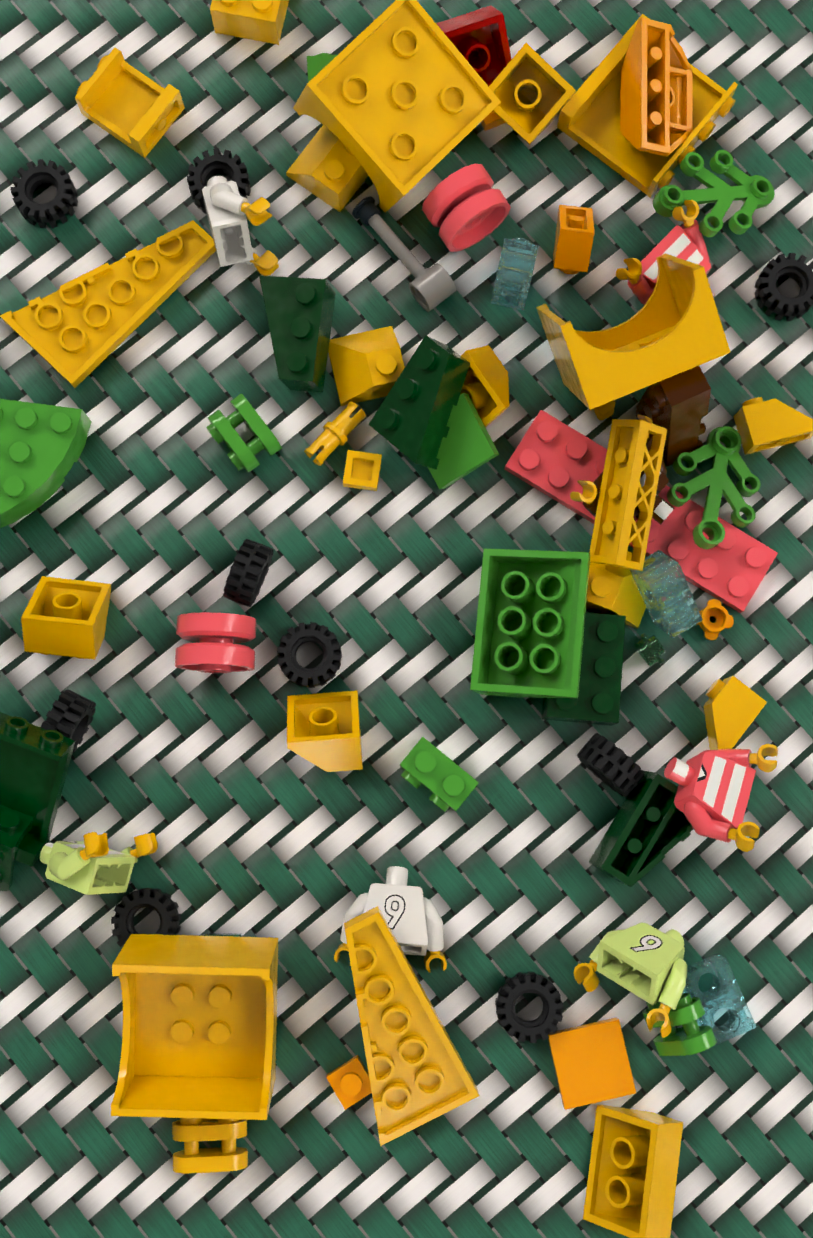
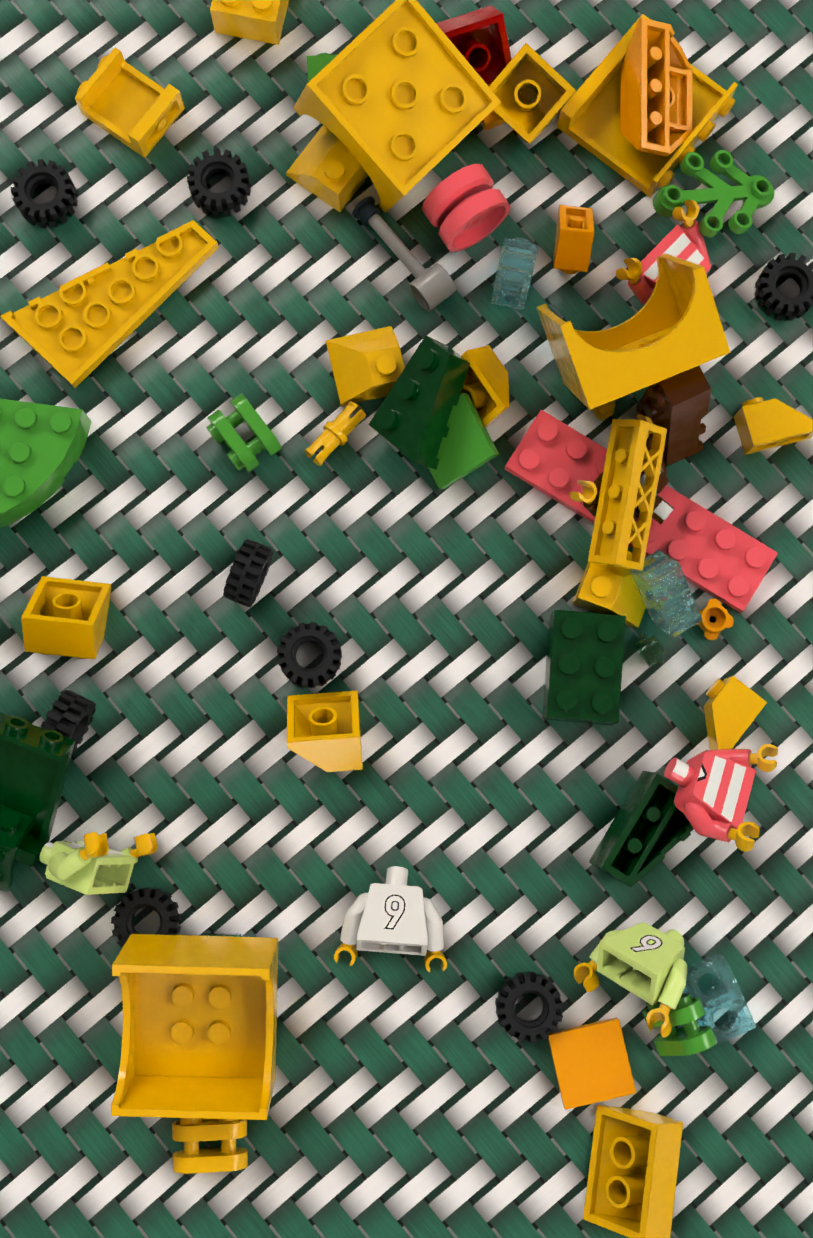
coral wheel [175,612,256,673] -> none
white torso [202,176,279,276] -> none
dark green wedge [259,276,336,392] -> none
light orange plate [326,1055,372,1110] -> none
yellow plate [343,450,382,491] -> none
yellow wing [344,906,479,1146] -> none
bright green brick [399,737,479,812] -> none
bright green slope [470,549,590,698] -> none
black tyre [577,733,645,797] -> none
bright green plant [667,426,761,549] -> none

